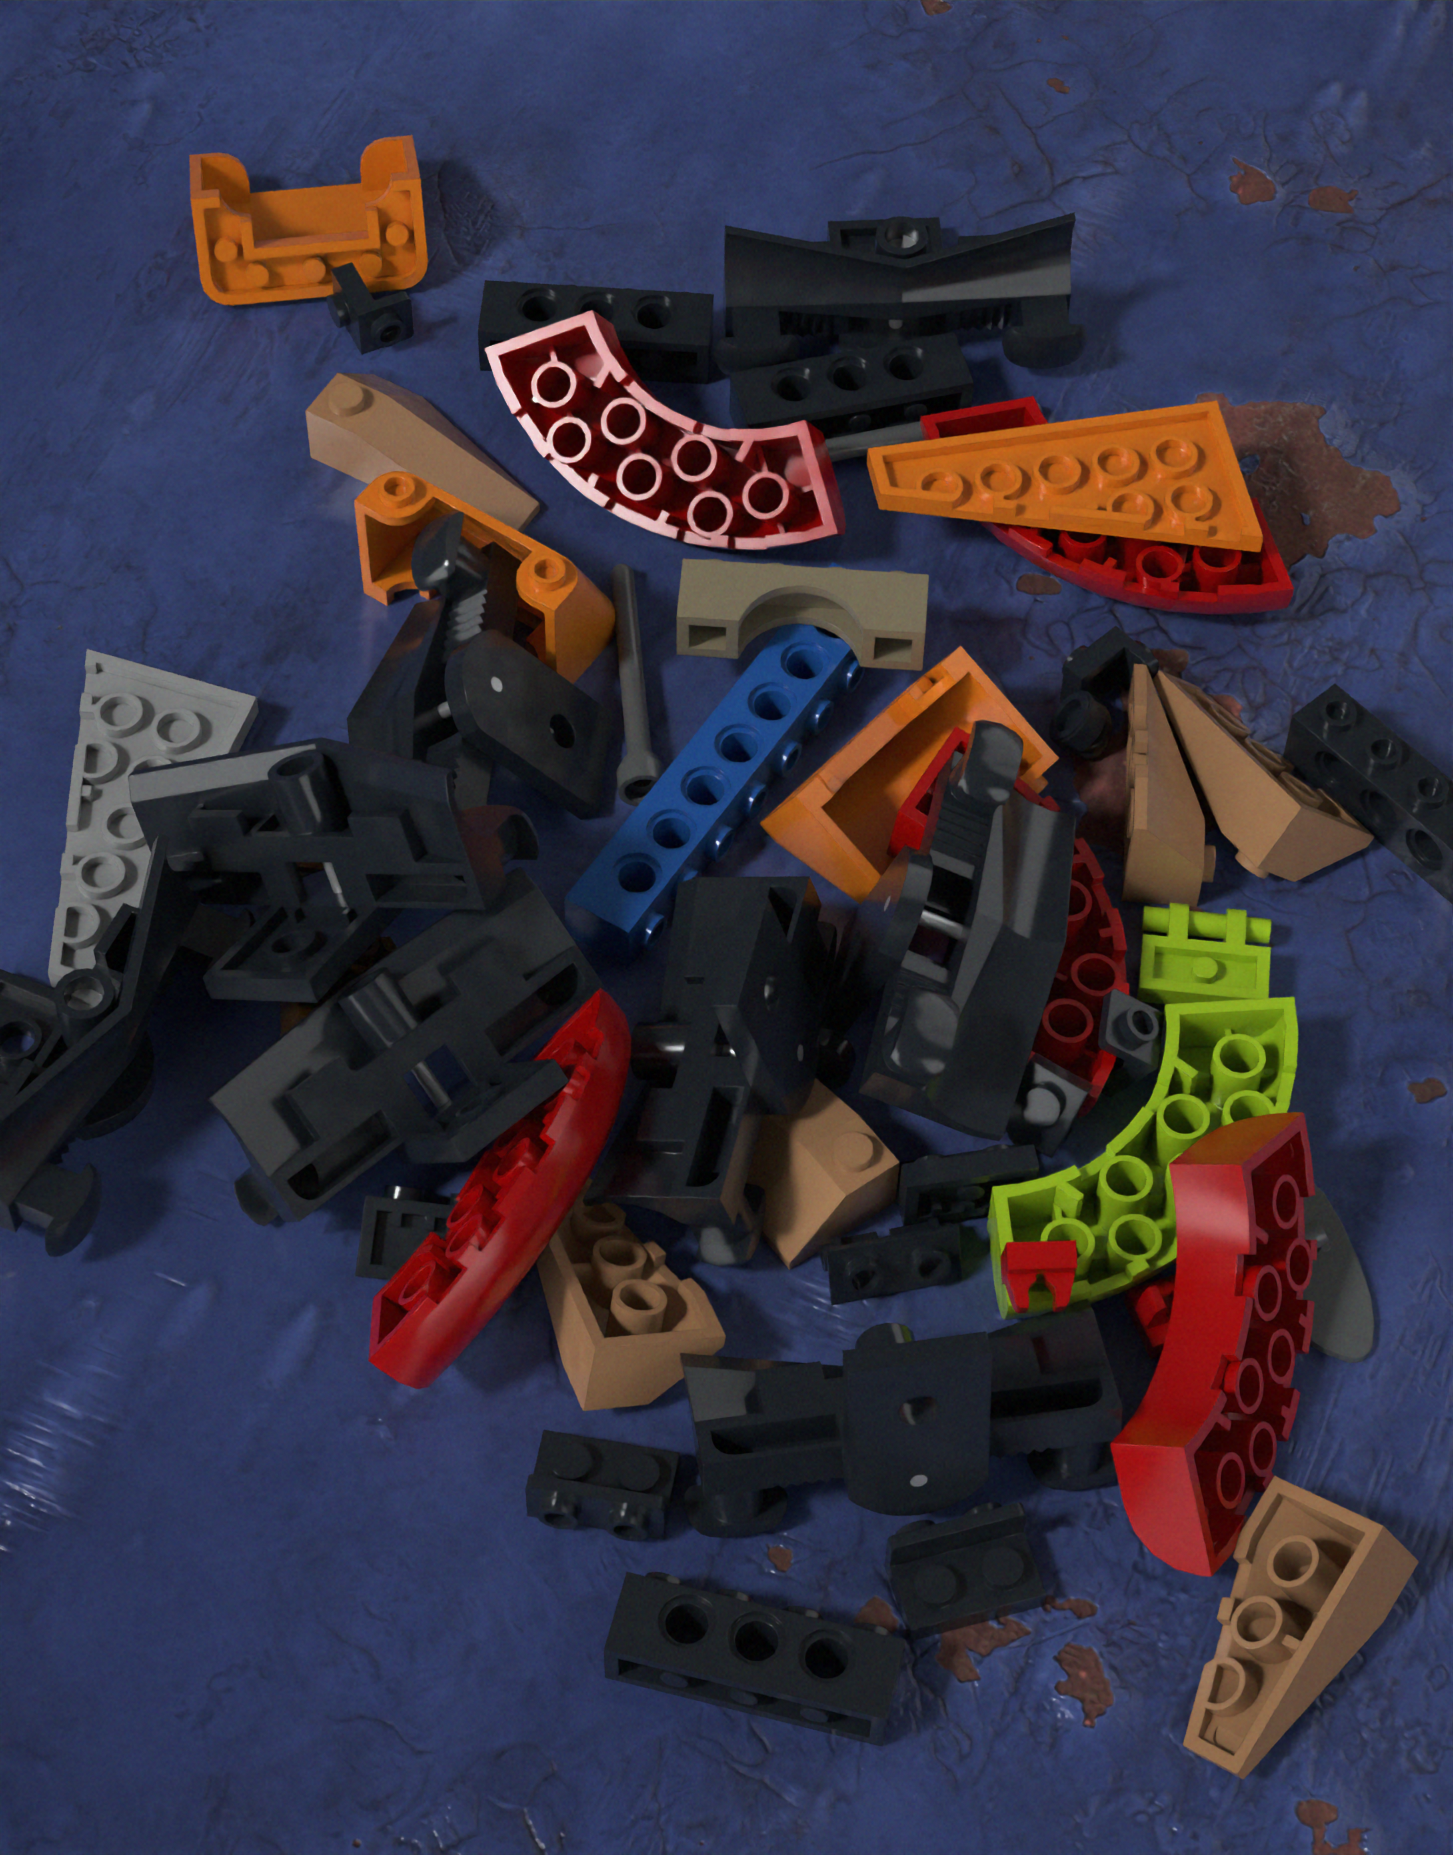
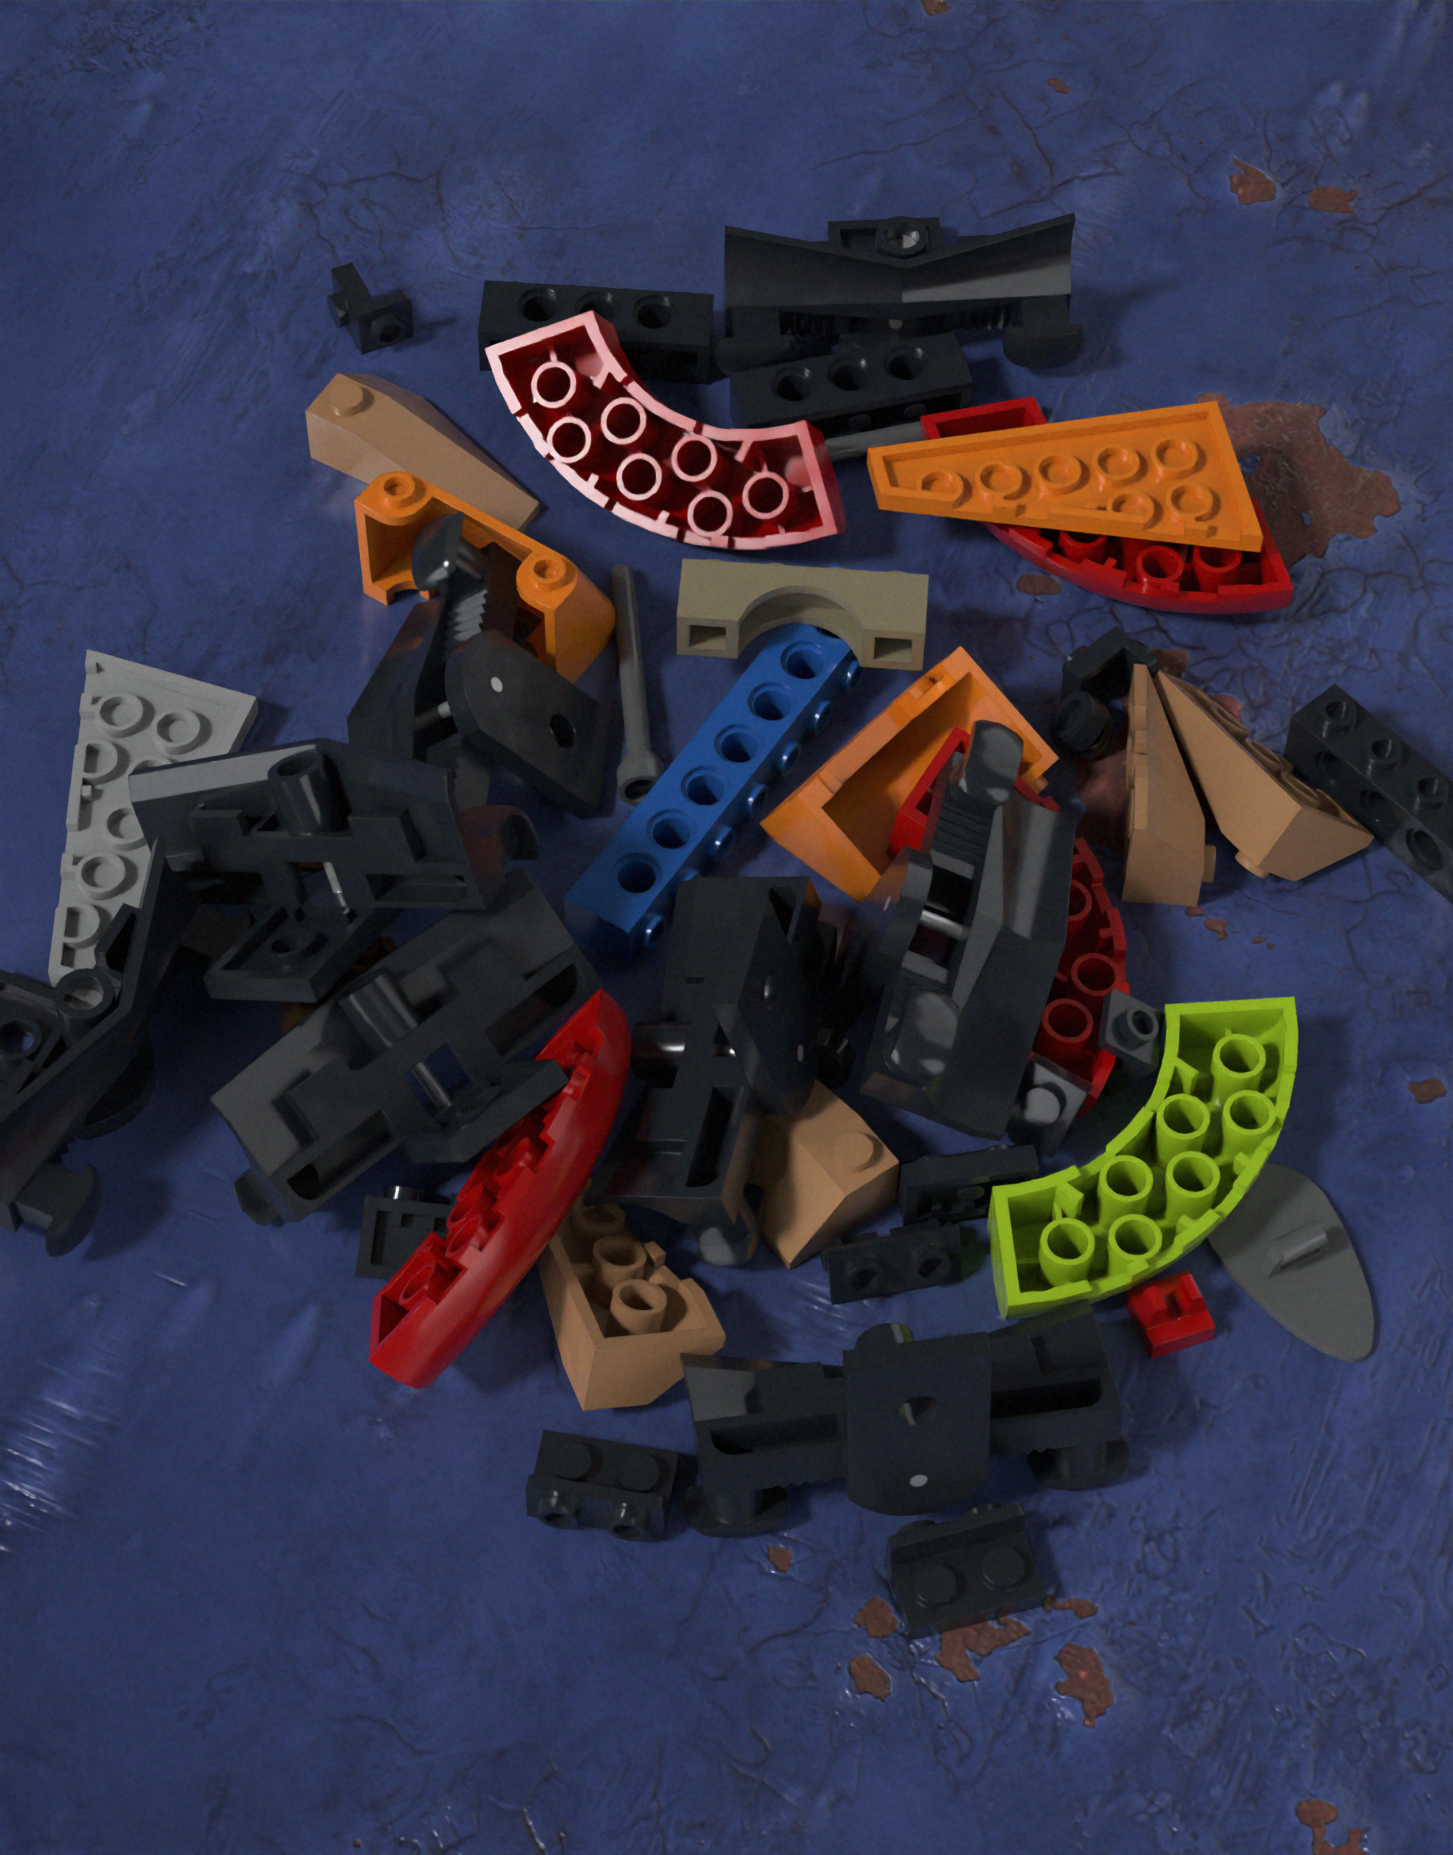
orange windscreen [189,135,428,305] -> none
black brick [604,1572,906,1747] -> none
red tile [1000,1240,1078,1313] -> none
red brick [1110,1112,1317,1577] -> none
lime plate [1137,902,1271,1004] -> none
medium nougat wedge [1183,1476,1419,1780] -> none

